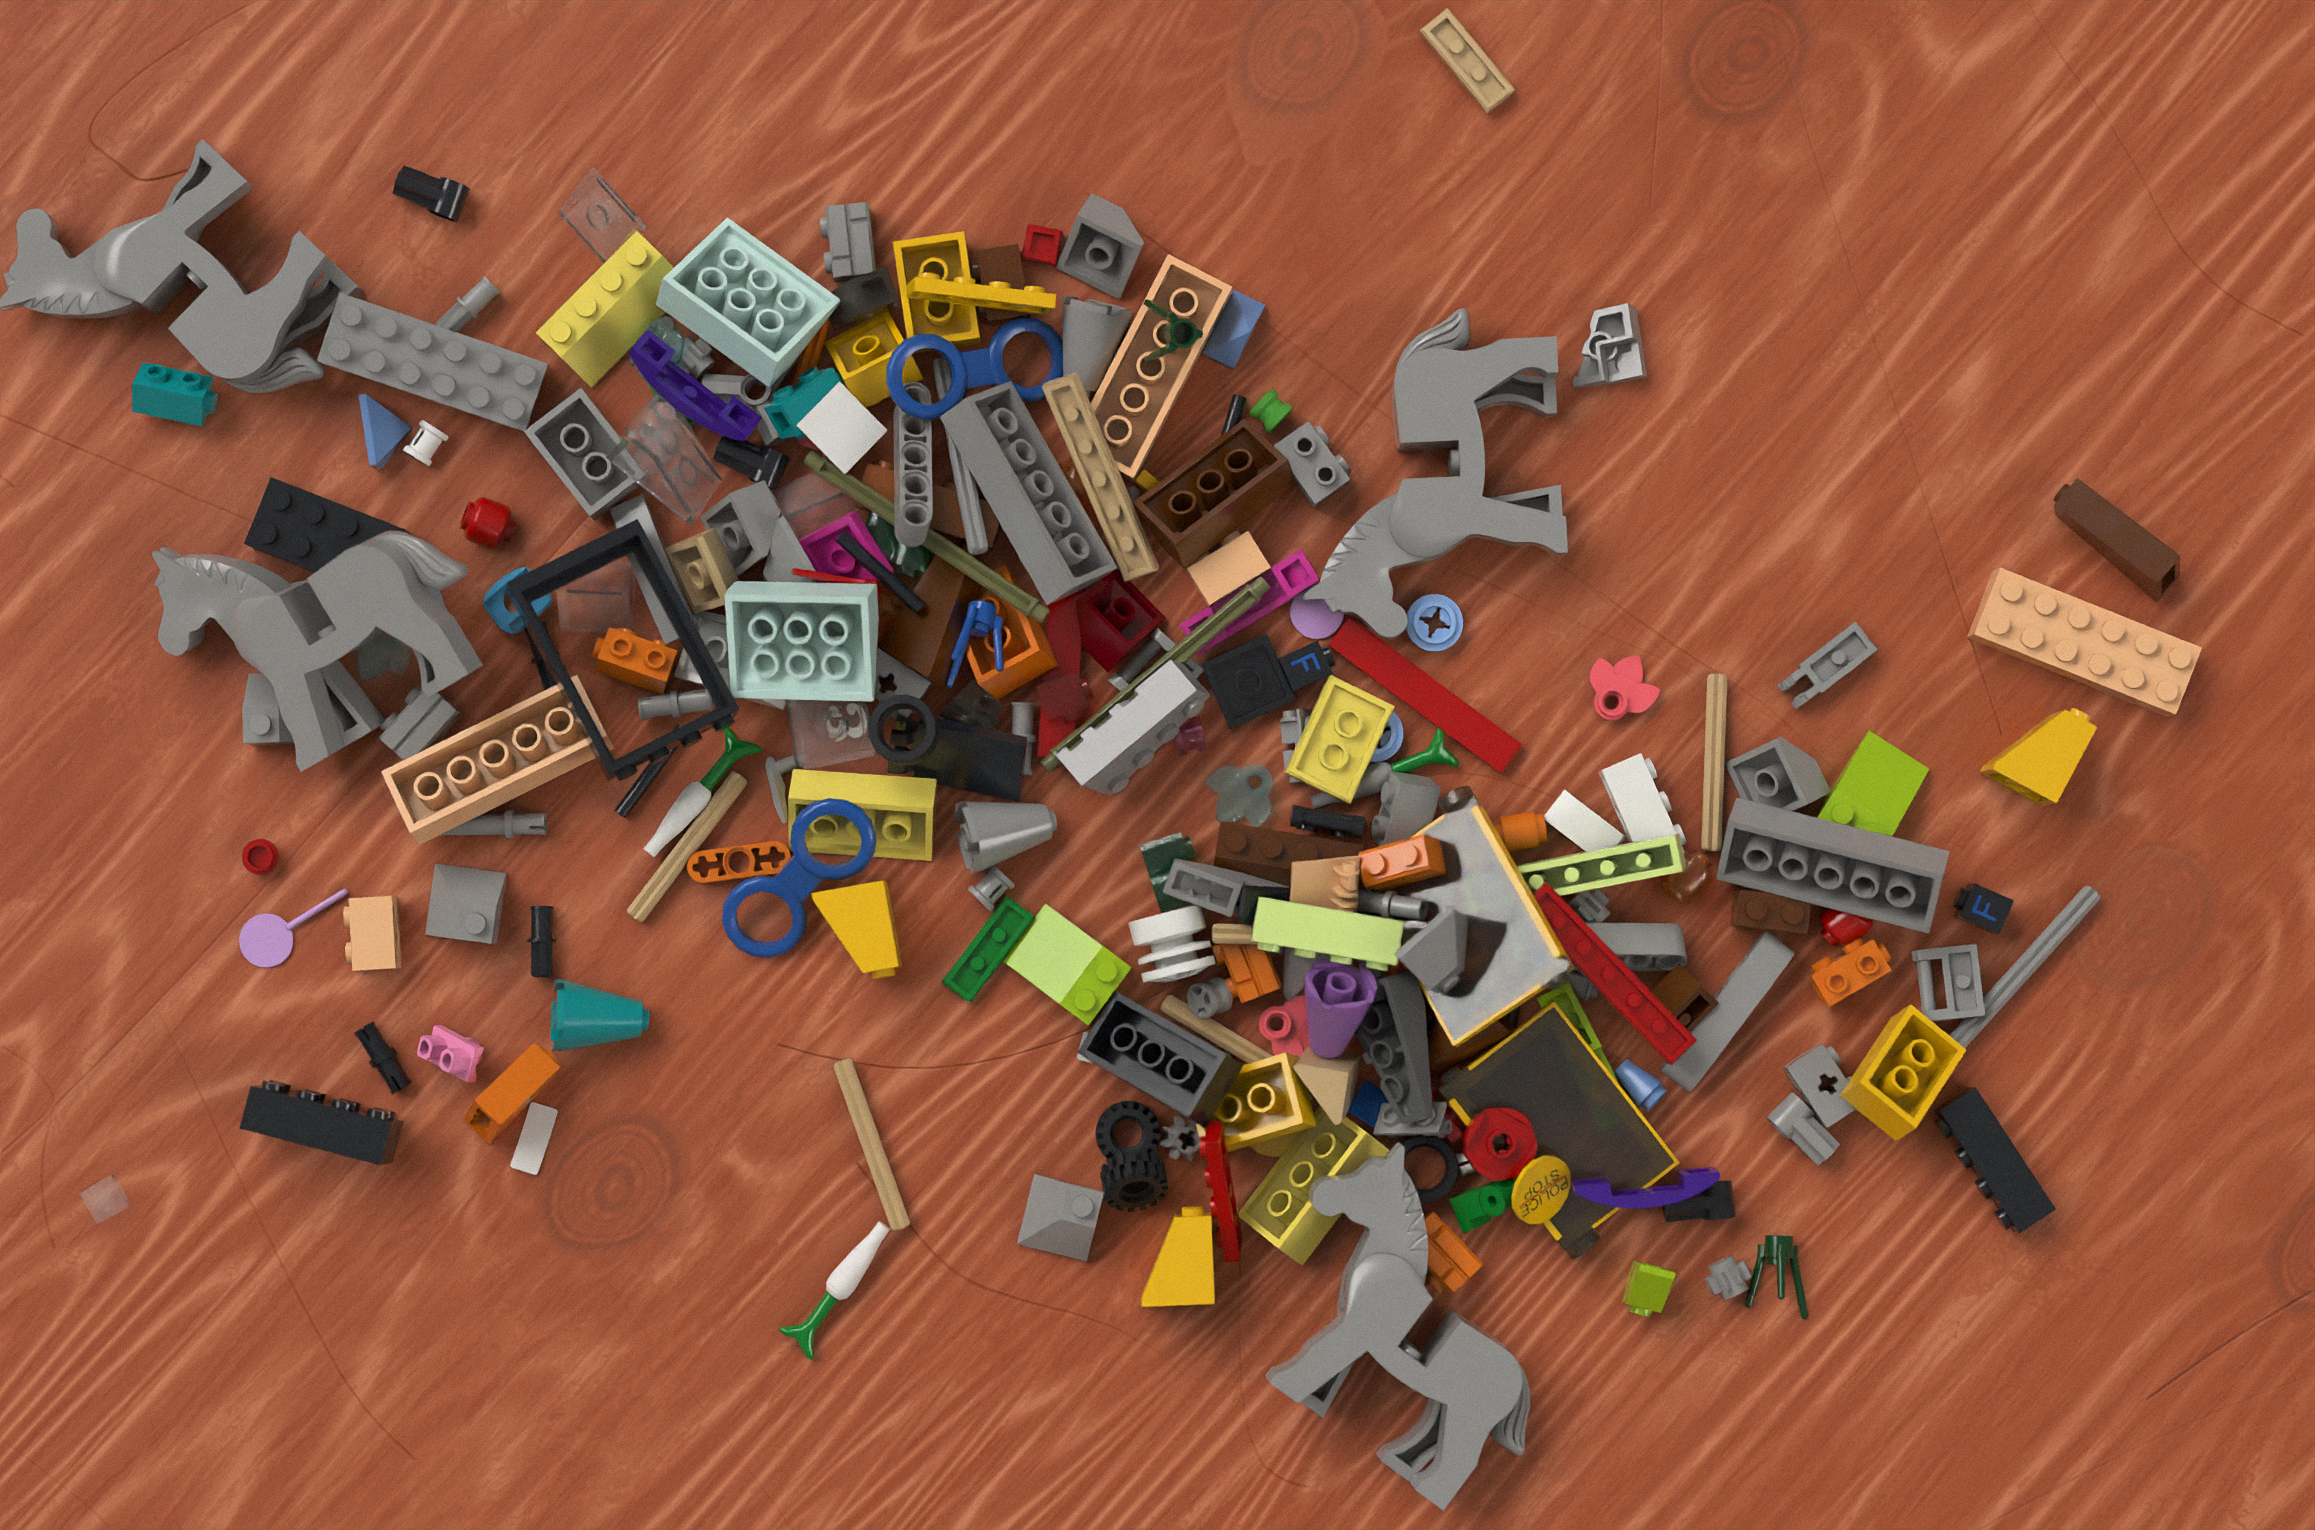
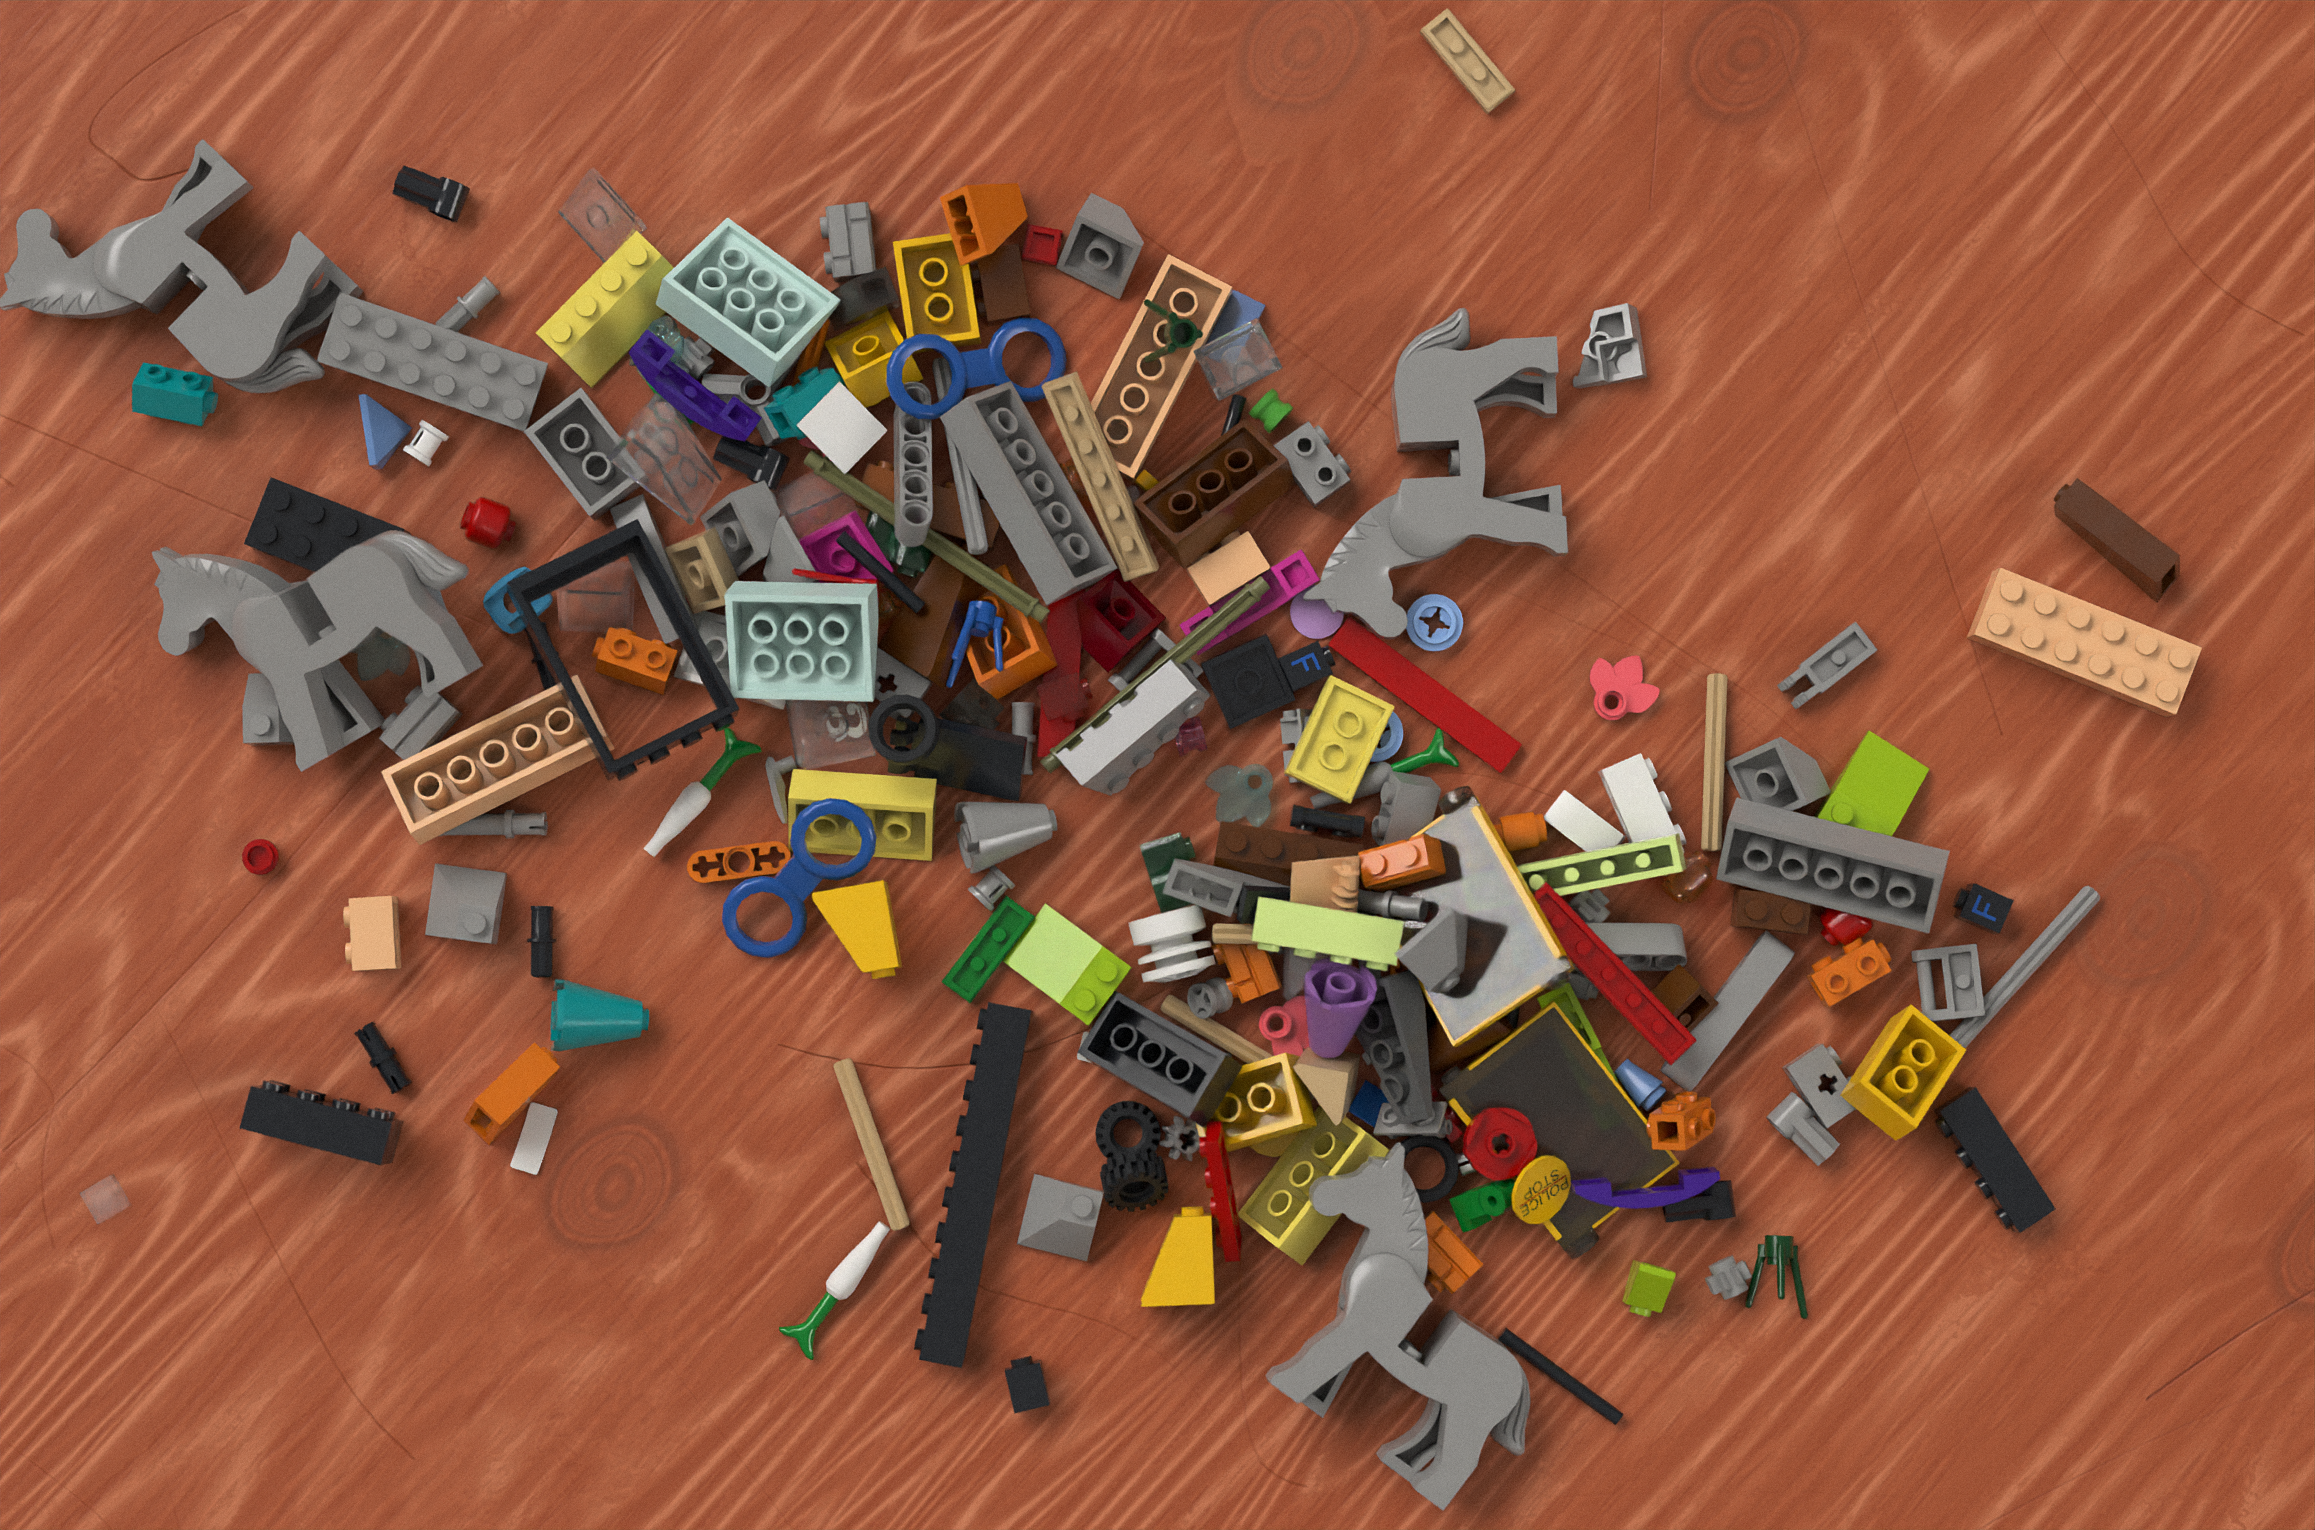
lavender piece [239,889,348,967] -> none
bright pink hips [417,1025,484,1082] -> none
black bar [614,724,682,819] -> none
tan axle [627,771,748,922] -> none
light grey pin [638,689,713,720] -> none
yellow plate [906,273,1056,315] -> none
light grey cone [1062,295,1133,397] -> none
yellow slope [1979,708,2097,807] -> none
none -> black brick [914,1002,1032,1368]
none -> orange slope [940,183,1028,266]
none -> black brick [1004,1355,1050,1413]
none -> clear slope [1193,318,1283,401]
none -> black bar [1498,1328,1623,1425]
none -> orange brick [1647,1091,1716,1151]

